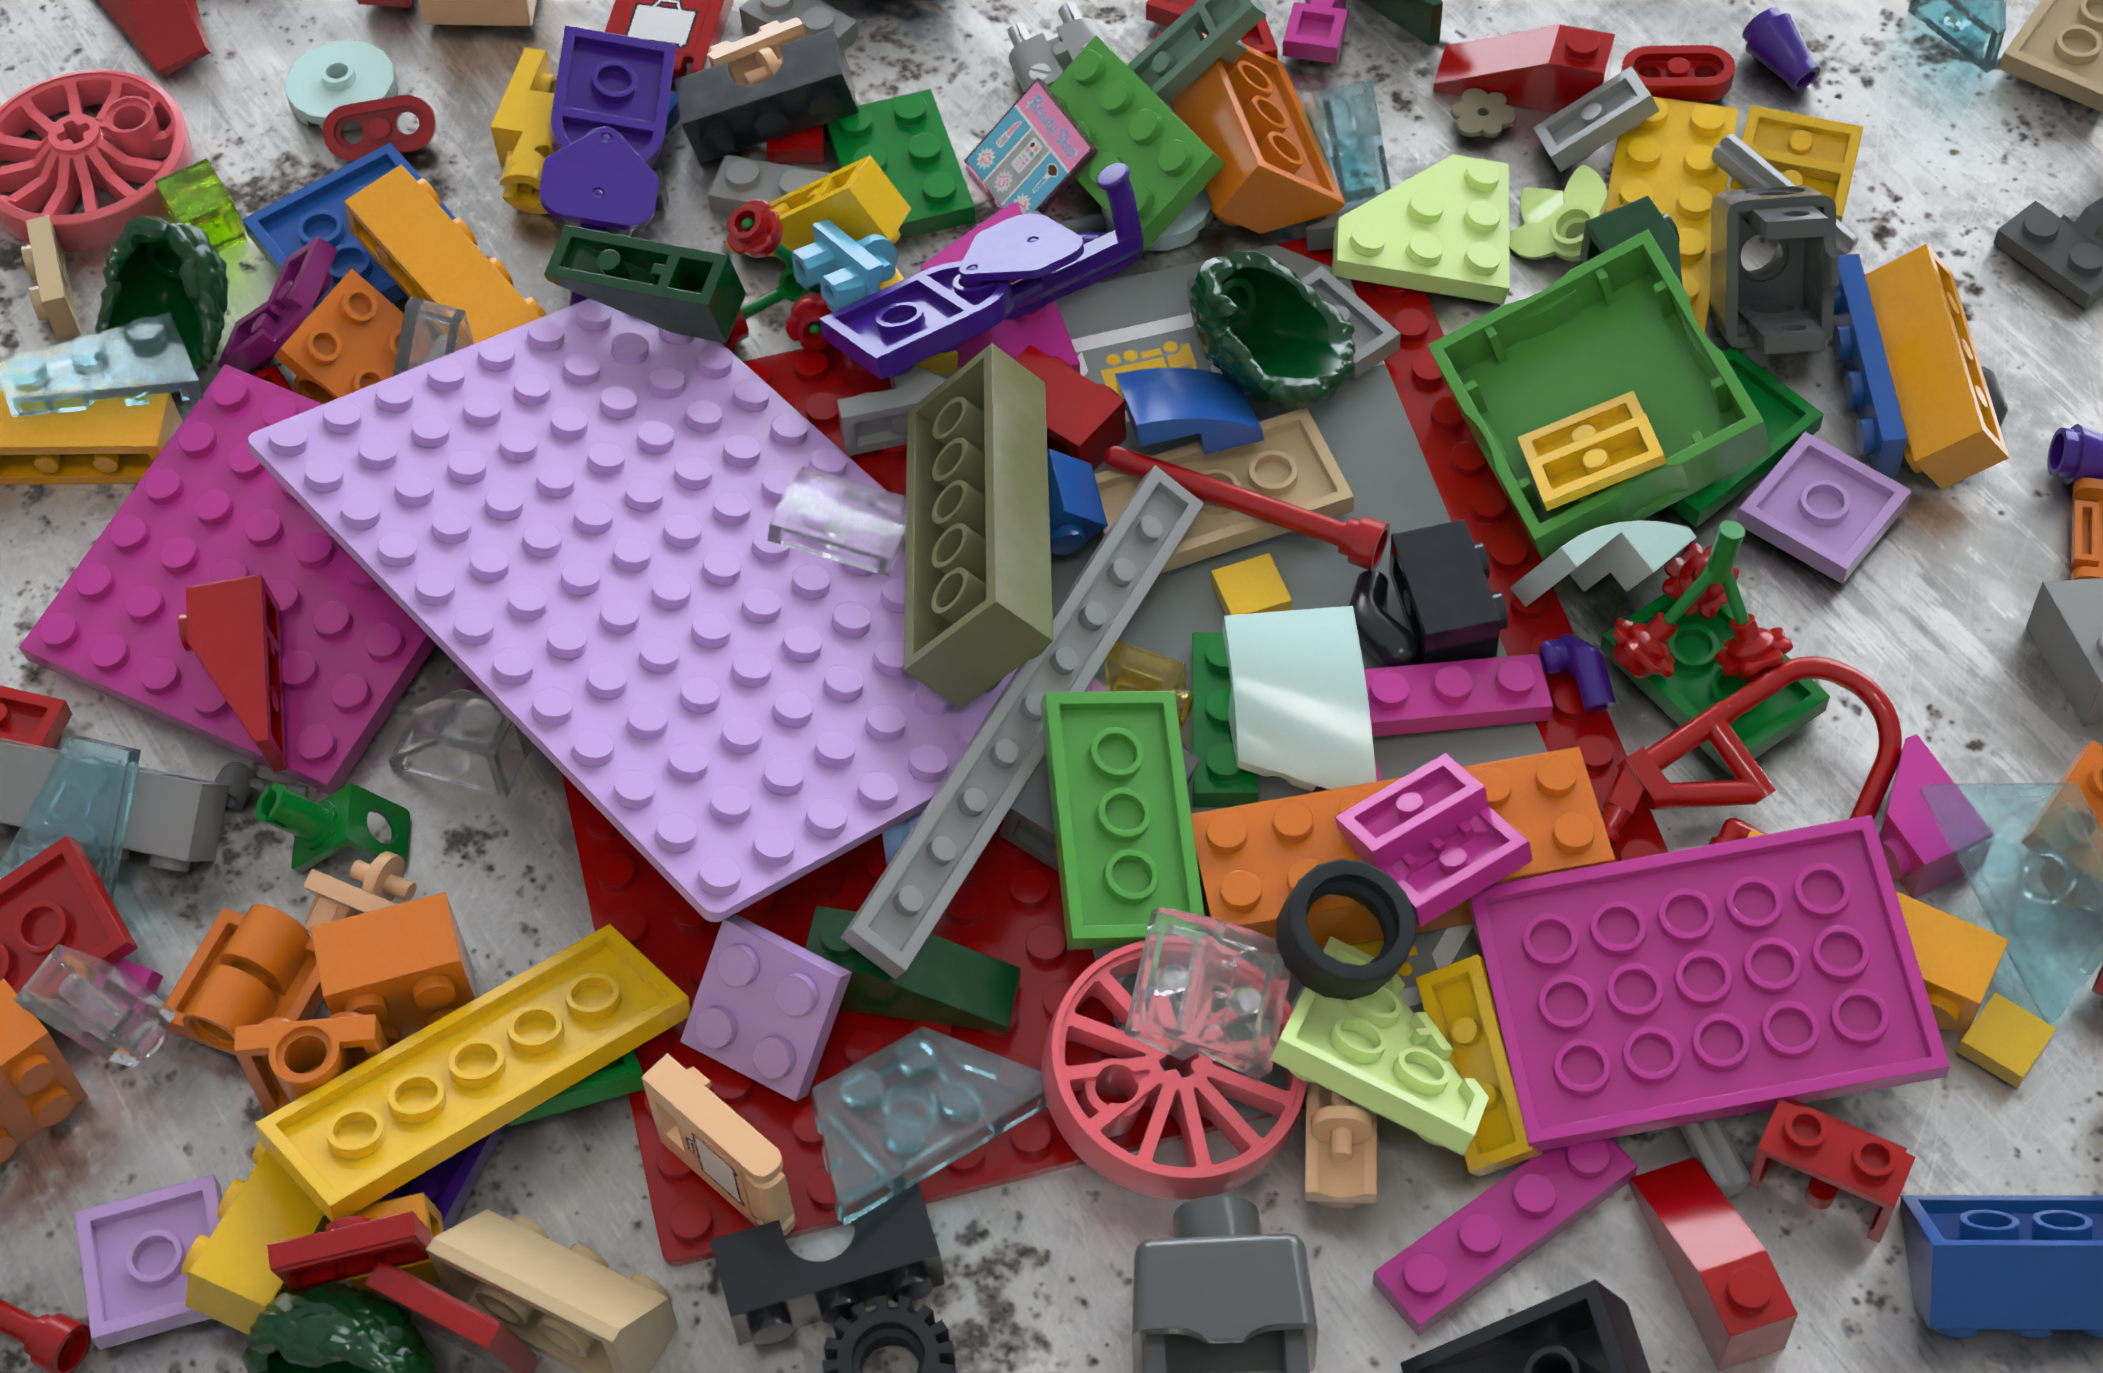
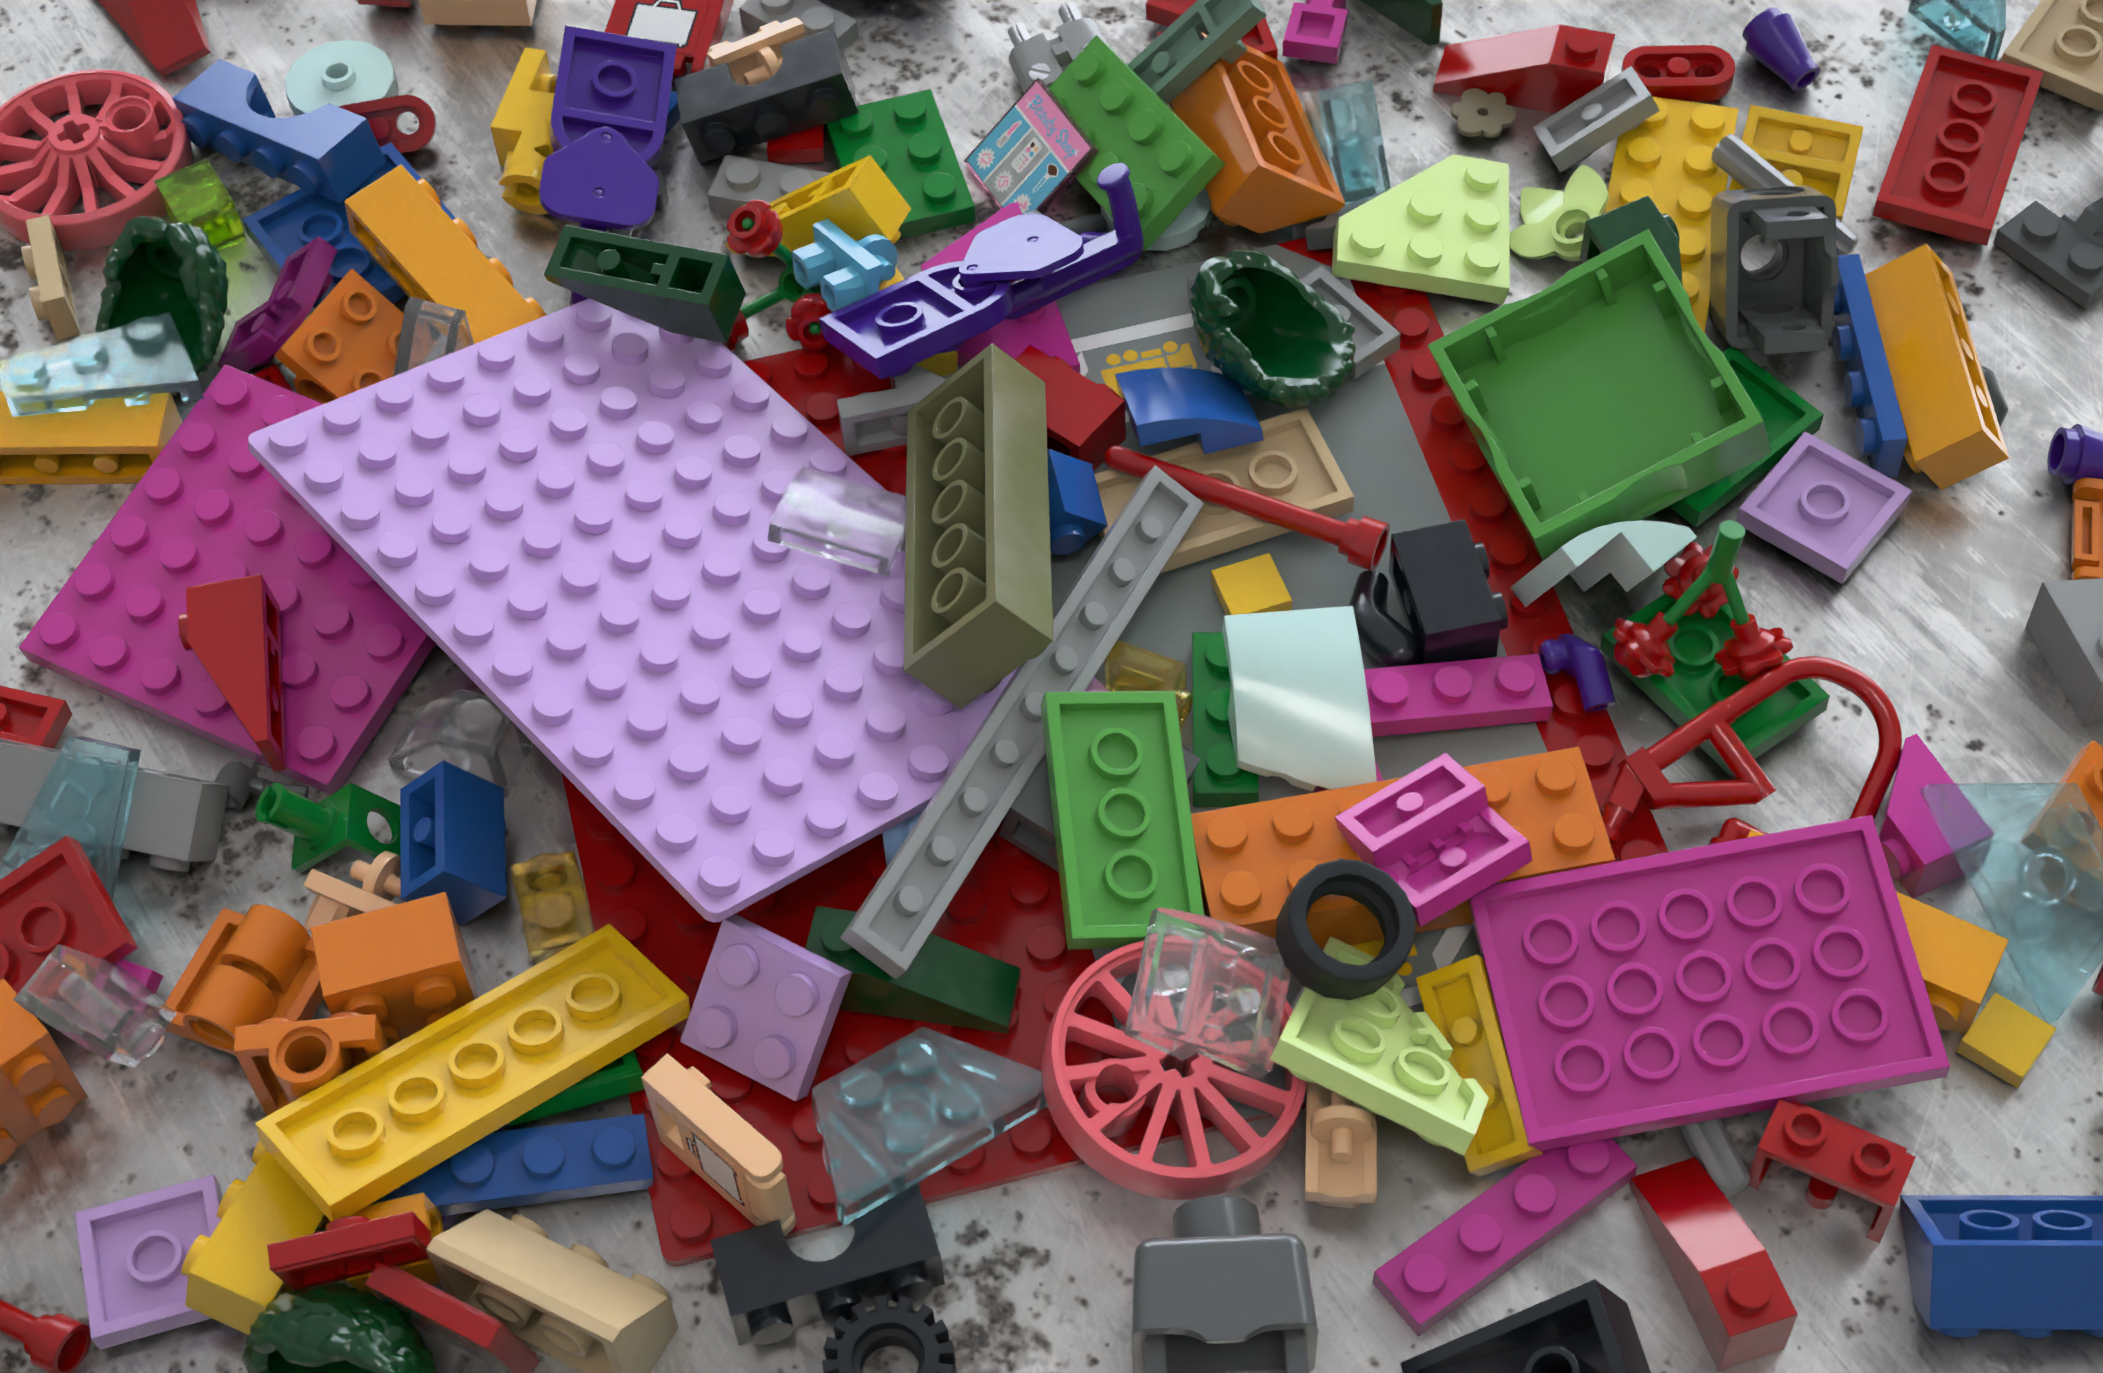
yellow slope [1517,390,1667,511] -> none
none -> blue arch [172,59,386,203]
none -> blue plate [371,1114,653,1216]
none -> blue brick [400,760,507,926]
none -> clear yellow bracket [509,851,594,966]
none -> red plate [1872,44,2044,246]

